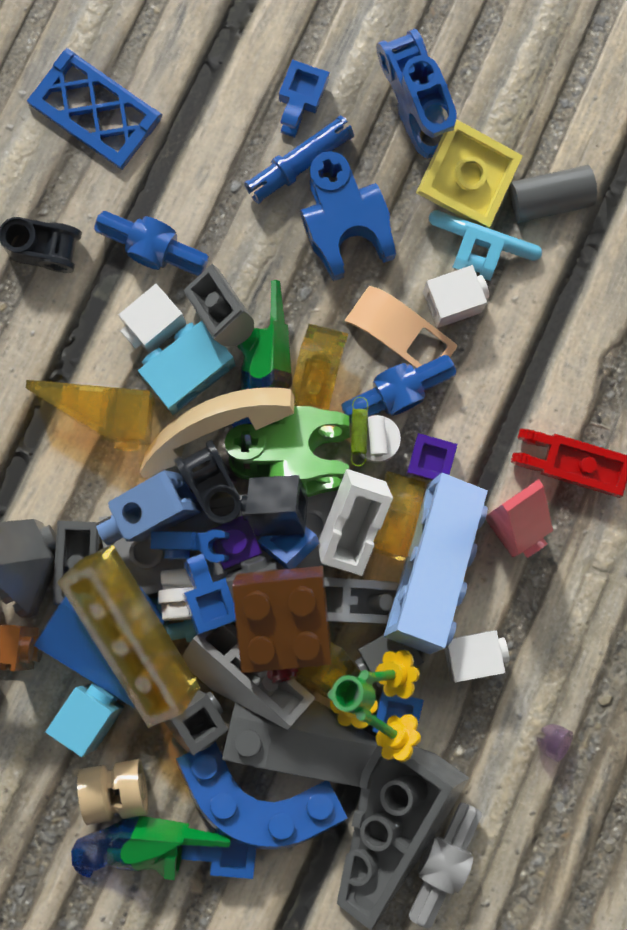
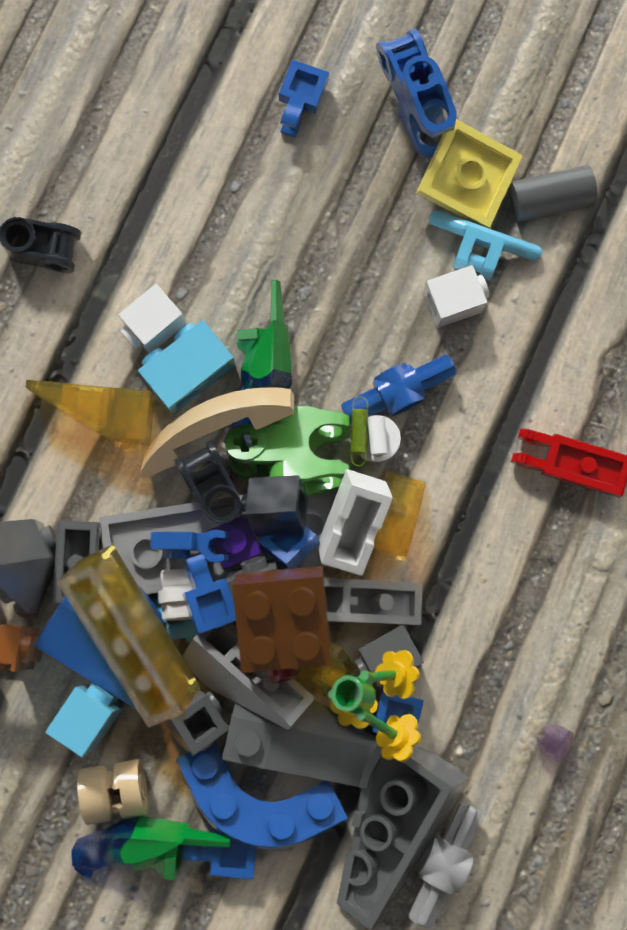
blue window [27,48,163,170] -> none
blue axle [94,211,209,276] -> none
medium blue torso [96,470,203,546] -> none
dark grey brick [183,264,254,347] -> none
blue pin [244,115,354,204] -> none
clear yellow slope [291,324,349,410] -> none
blue piece [300,151,396,281] -> none
light nougat piece [344,286,457,368] -> none
light blue brick [383,473,488,654] -> none
dark purple plate [406,433,458,481] -> none
white brick [444,630,509,682] -> none
coral slope [485,479,553,558] -> none

